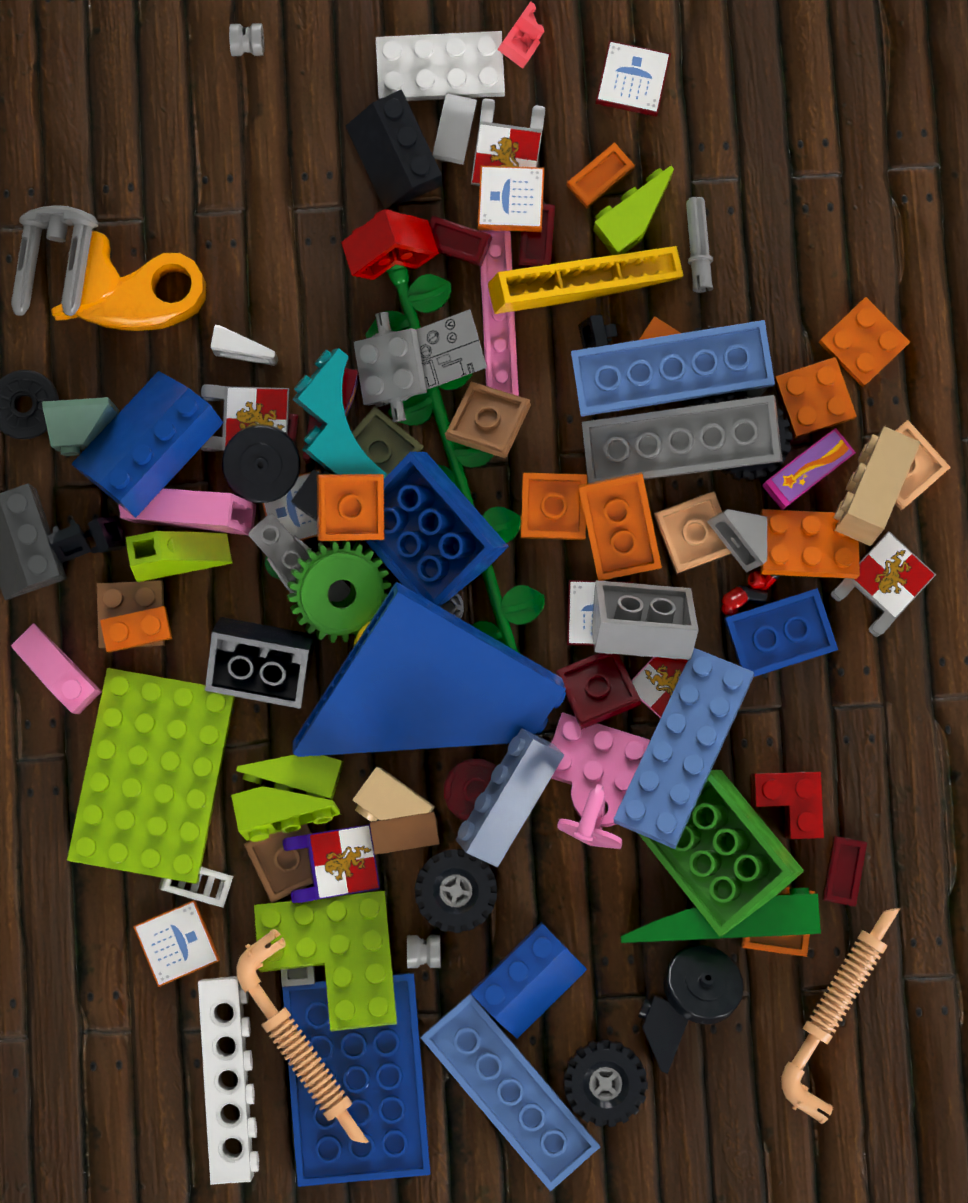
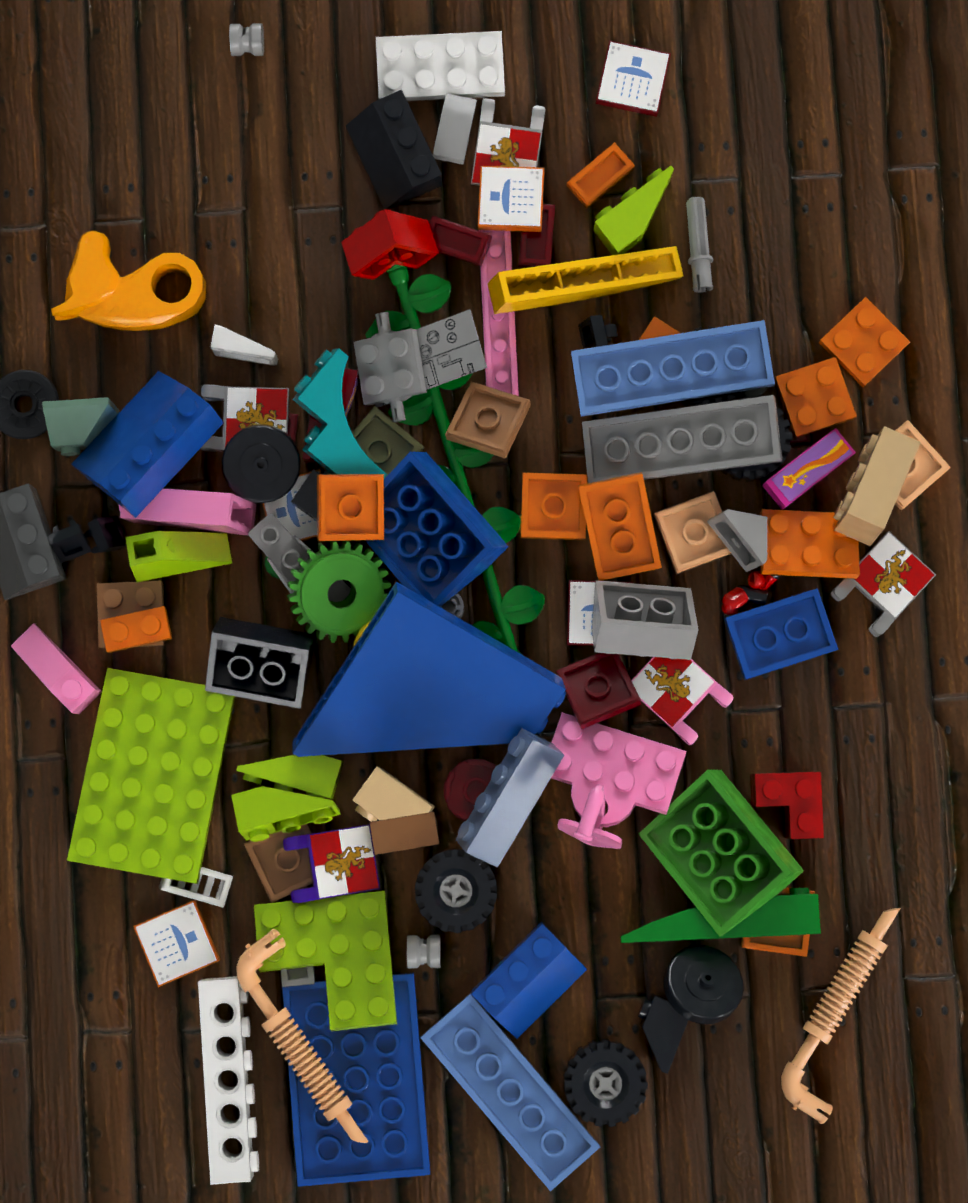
light grey piece [11,205,99,316] -> none
coral slope [497,1,545,69] -> none
medium blue plate [613,648,754,849] -> none
dark red tile [822,836,867,907] -> none

